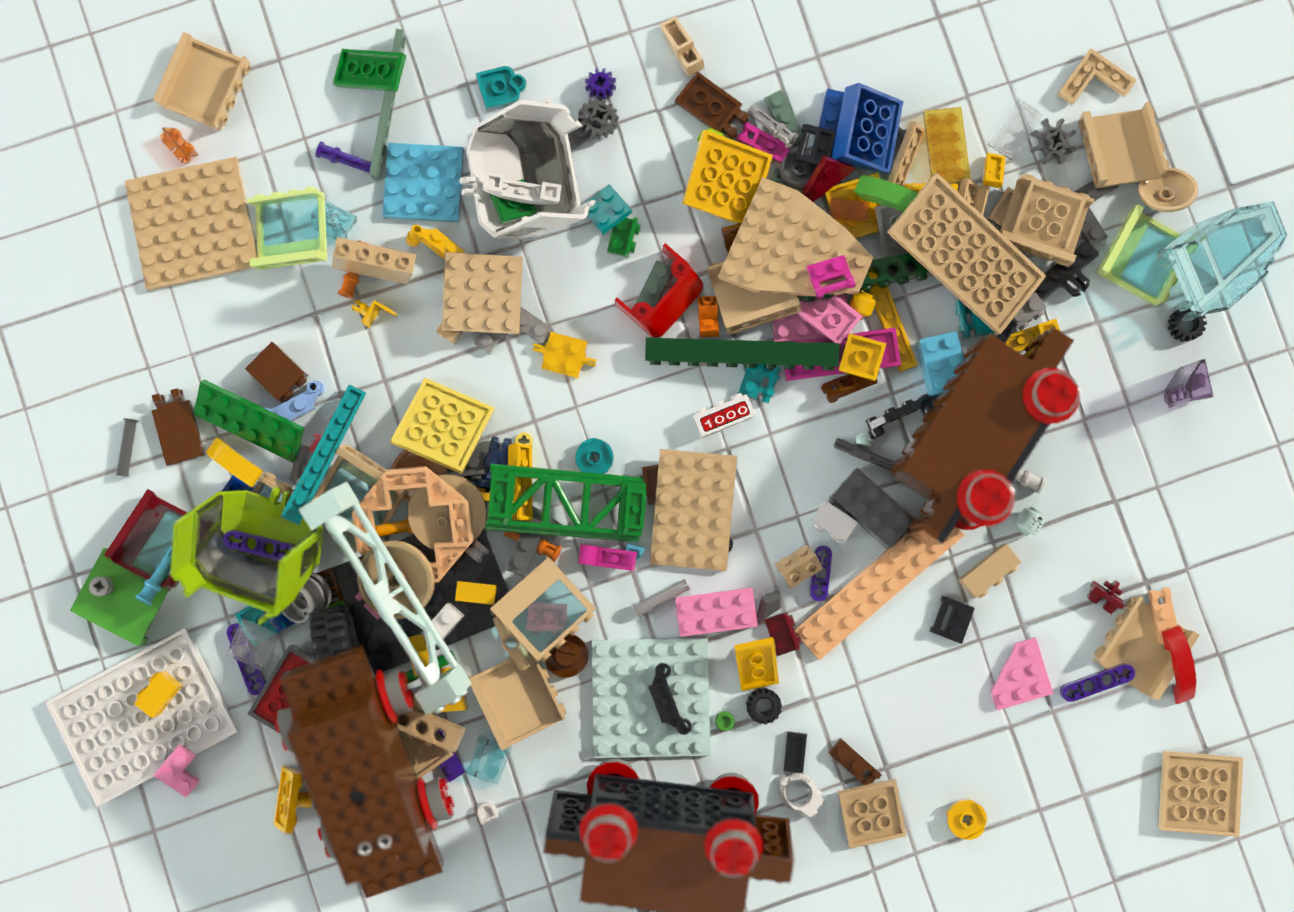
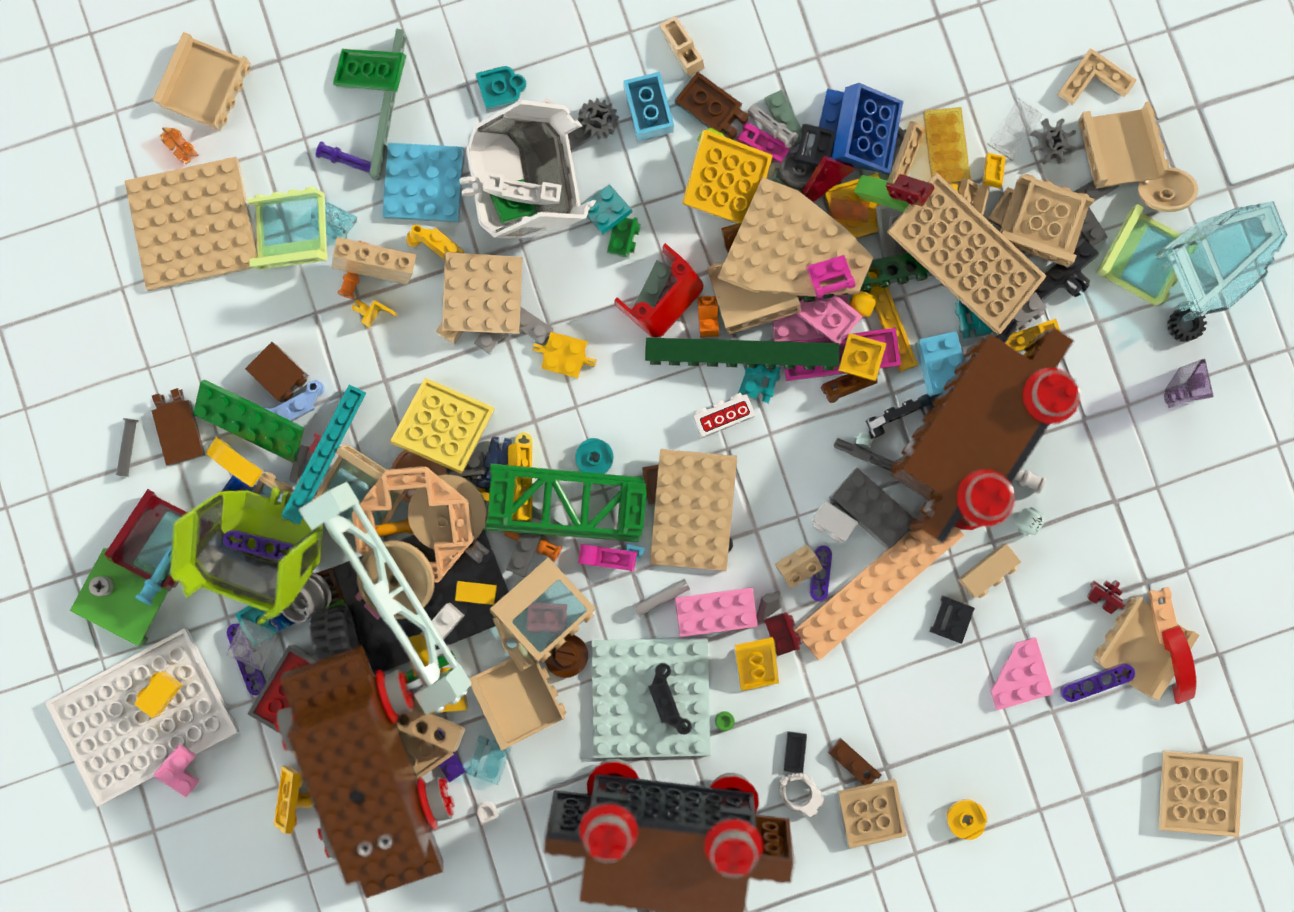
dark purple gear [585,68,616,100] -> none
black tyre [746,688,782,724] -> none
none -> medium azure brick [623,72,674,142]
none -> dark red bracket [885,174,935,207]

